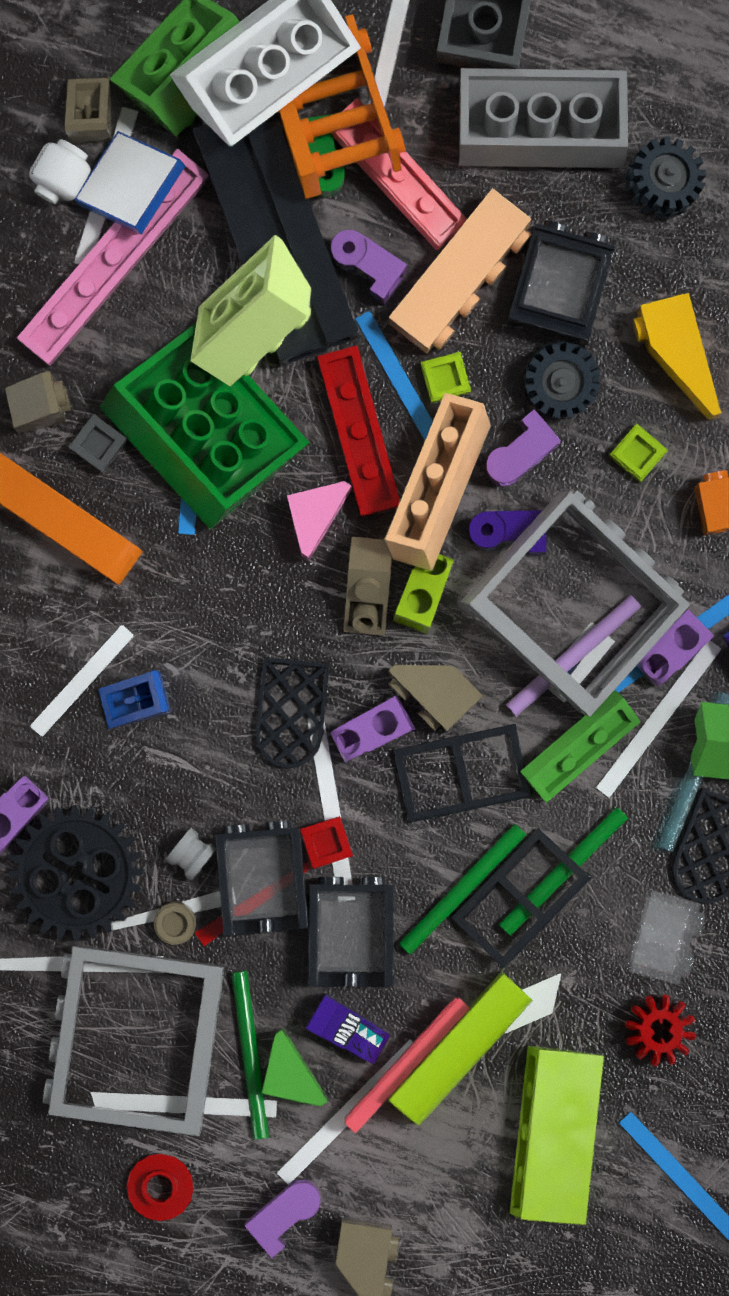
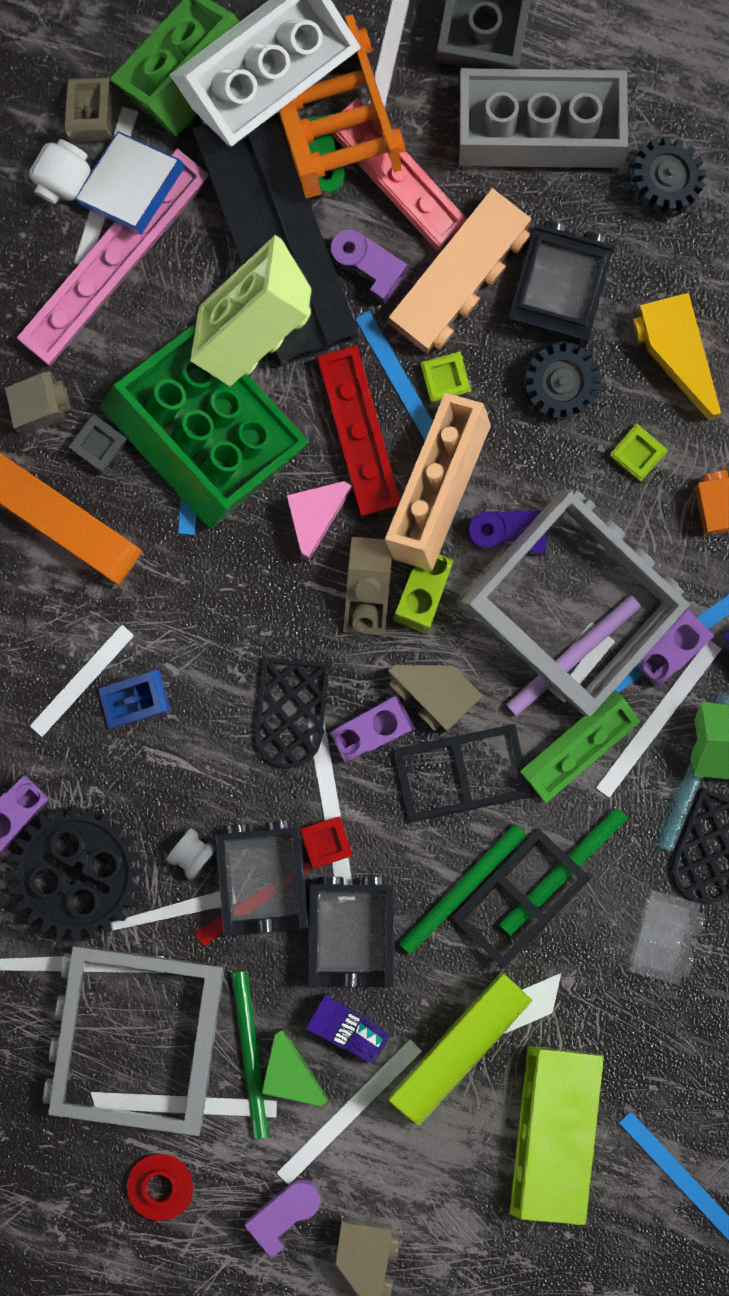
dark tan tile [154,901,196,945] -> none
coral tile [345,996,470,1134] -> none
medium lavender leg [485,409,561,486] -> none
red gear [624,994,696,1066] -> none

